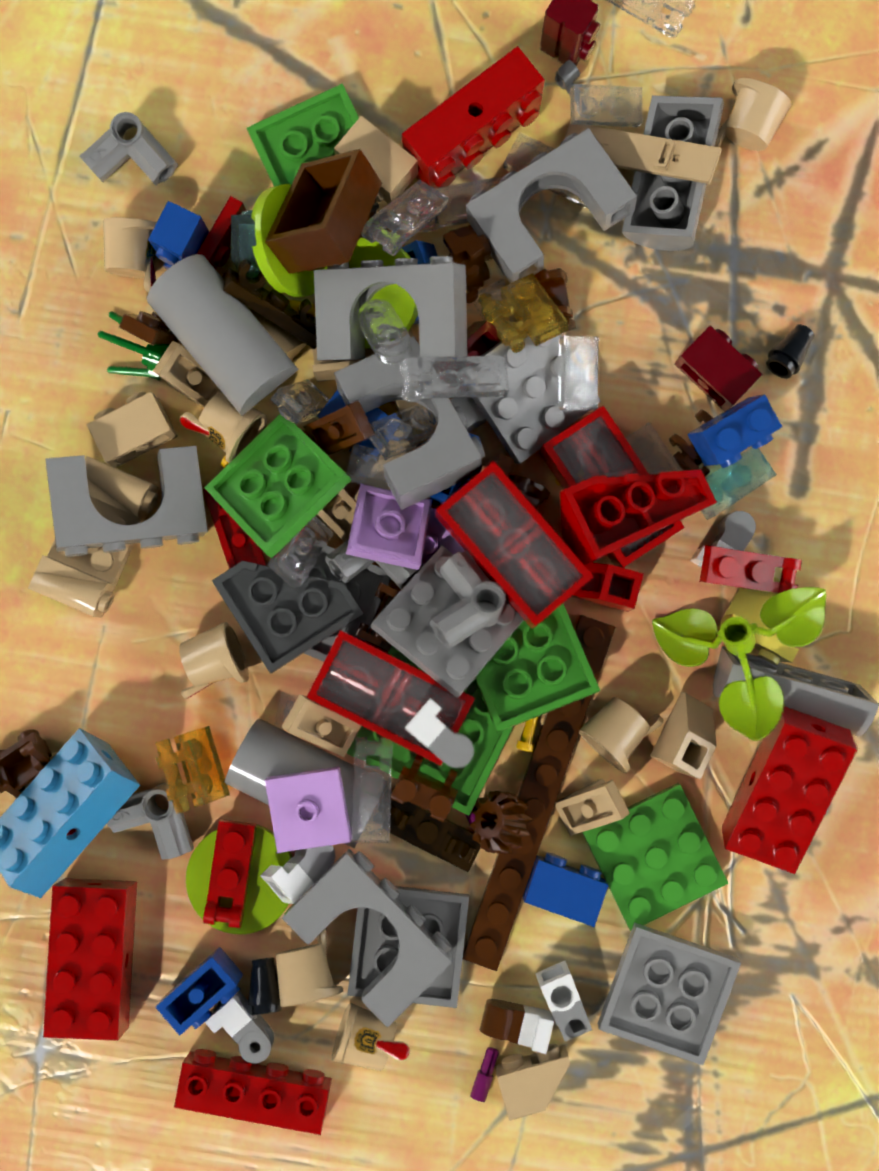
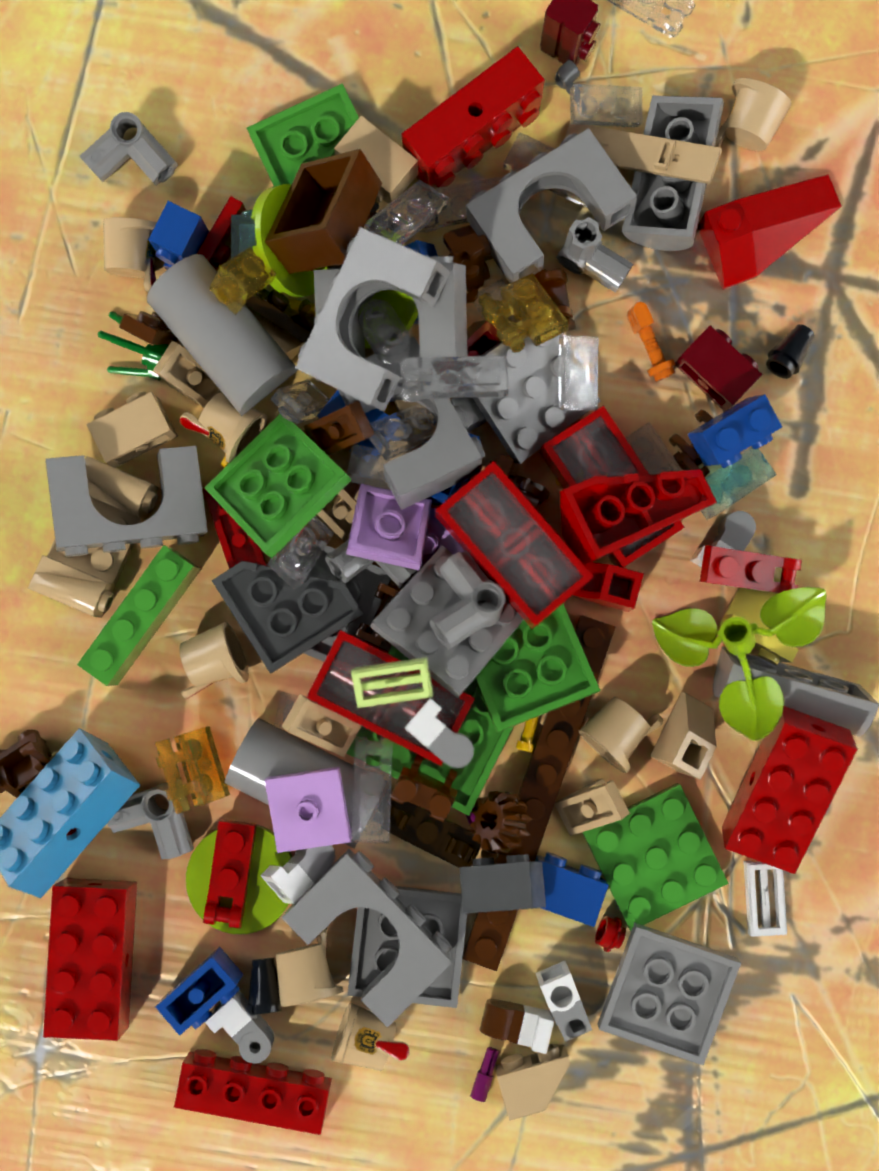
none -> bright green brick [77,545,201,686]
none -> clear yellow bracket [210,247,276,314]
none -> light grey arch [295,227,450,411]
none -> yellowish green tile [351,657,434,708]
none -> dark grey brick [460,854,546,913]
none -> light grey piece [557,217,633,293]
none -> red plate [595,916,626,952]
none -> orange hinge [627,301,676,382]
none -> red wedge [697,174,842,290]
none -> white tile [743,861,787,937]

